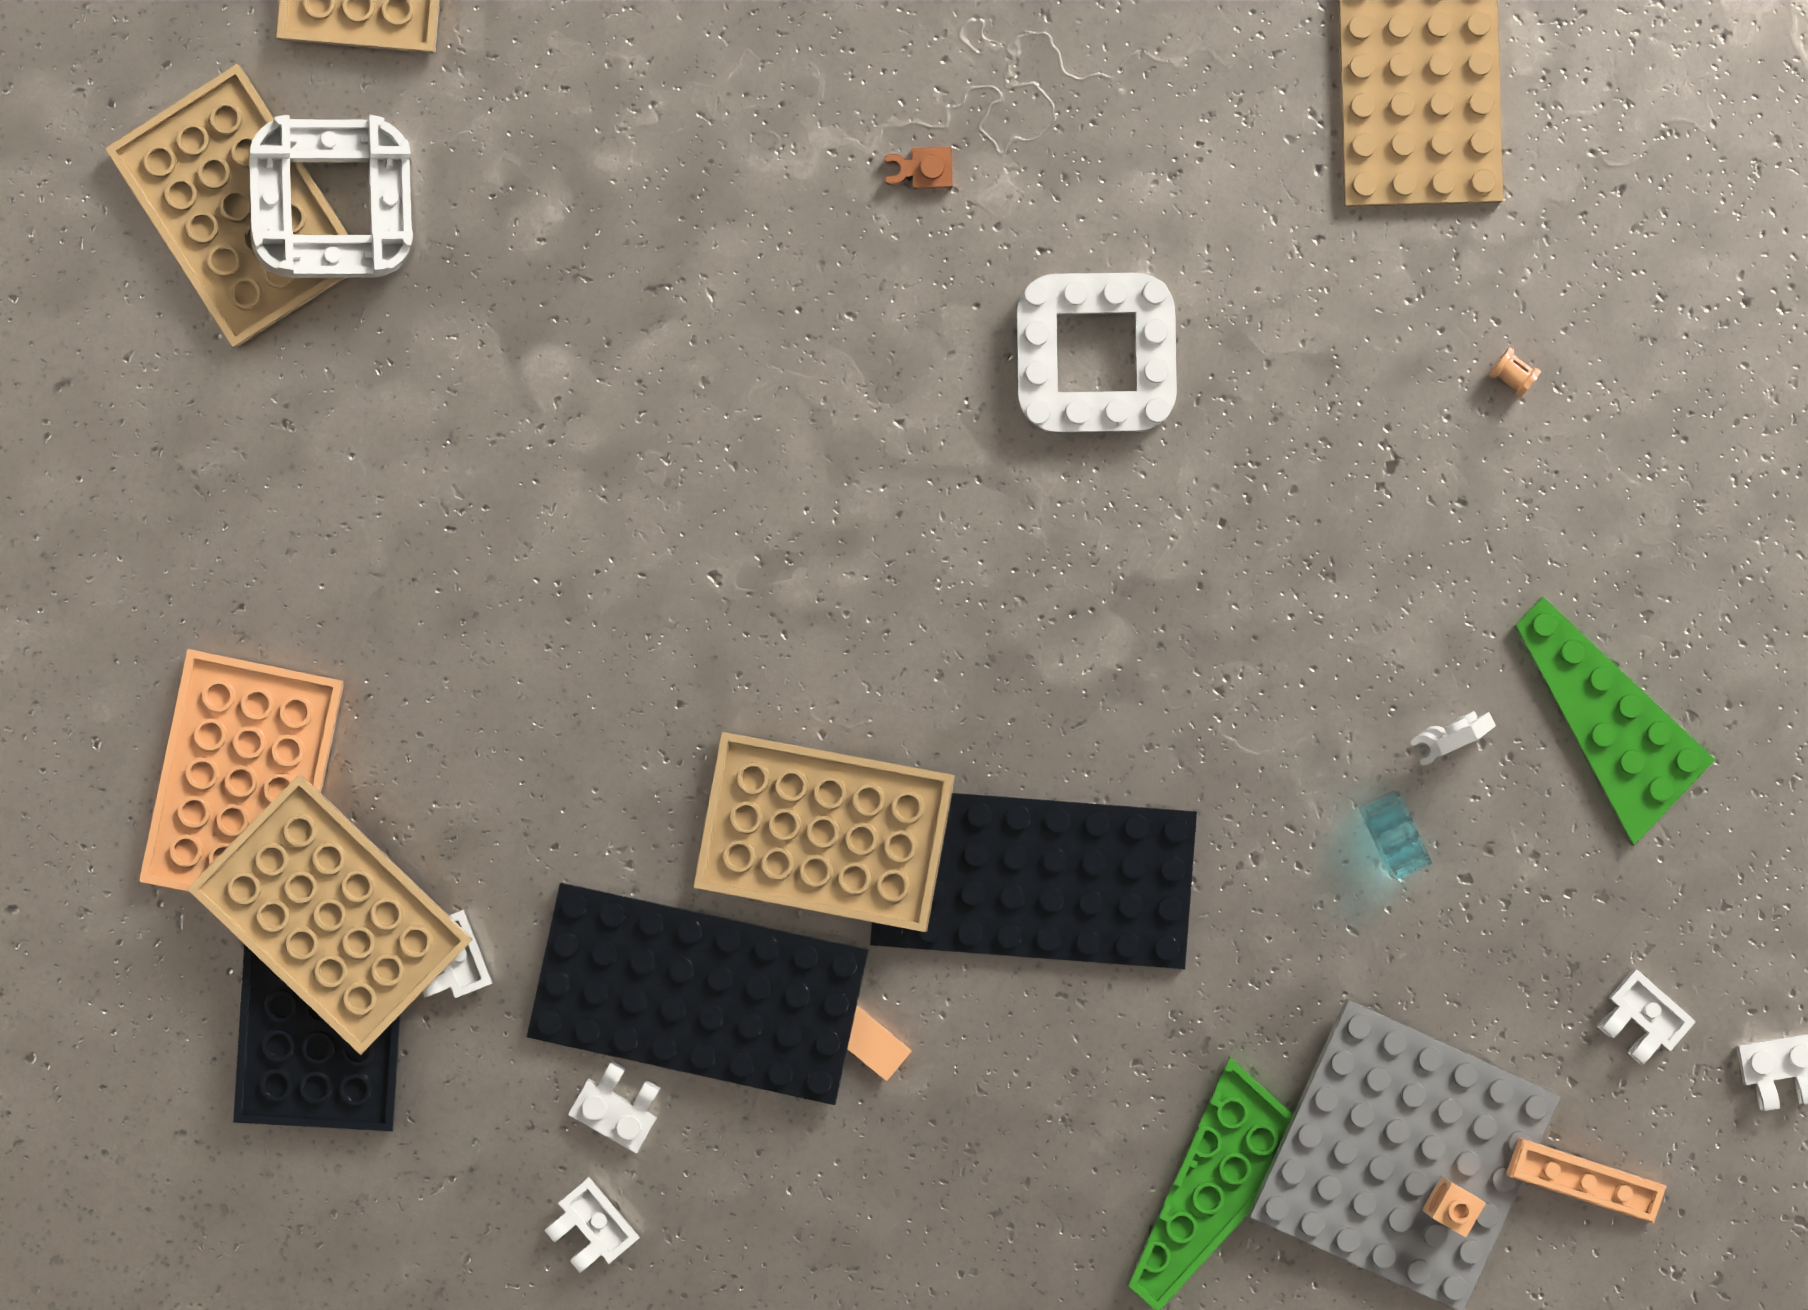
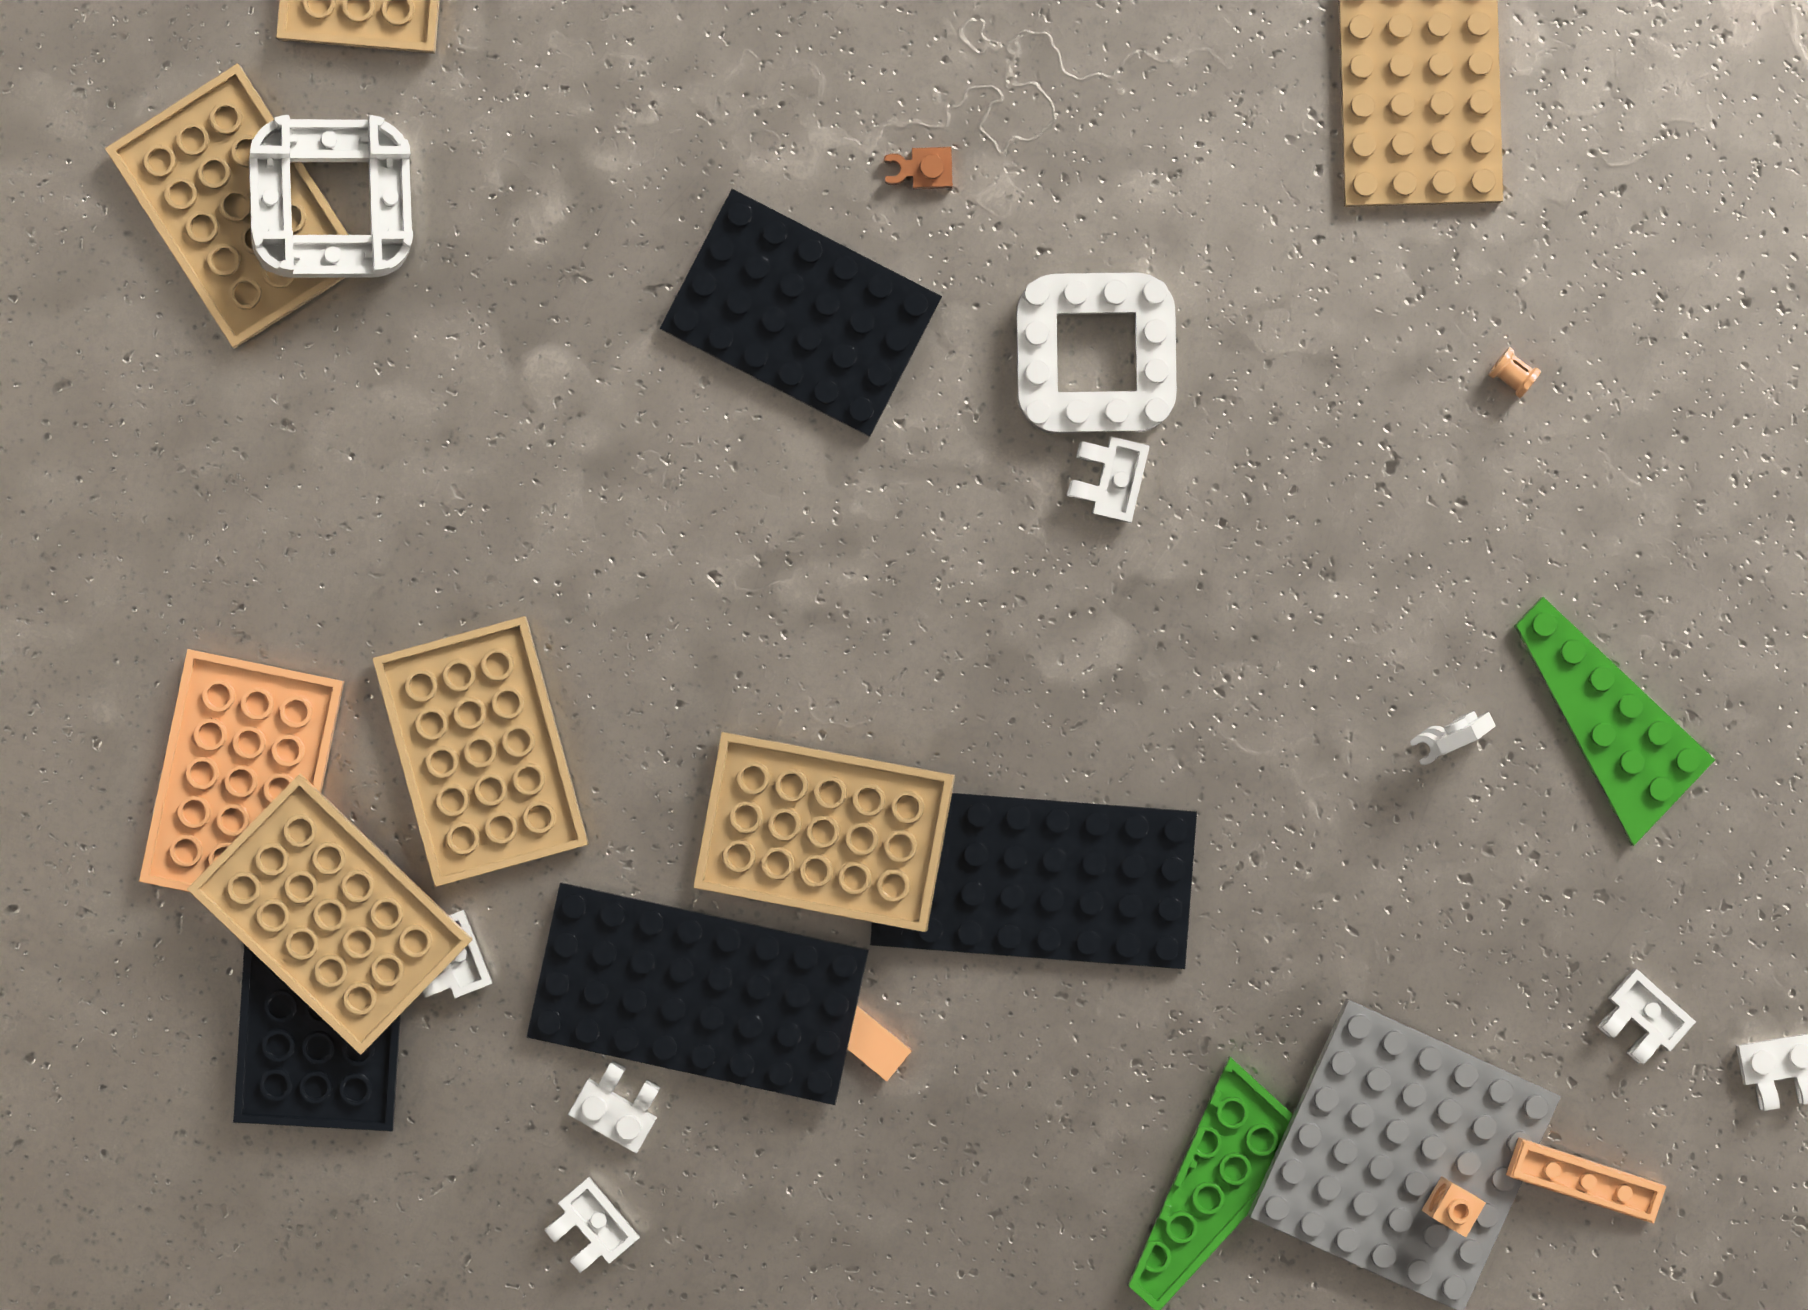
clear light blue brick [1358,790,1433,880] -> none
none -> tan plate [372,616,589,887]
none -> black plate [660,189,942,437]
none -> white plate [1067,436,1150,523]

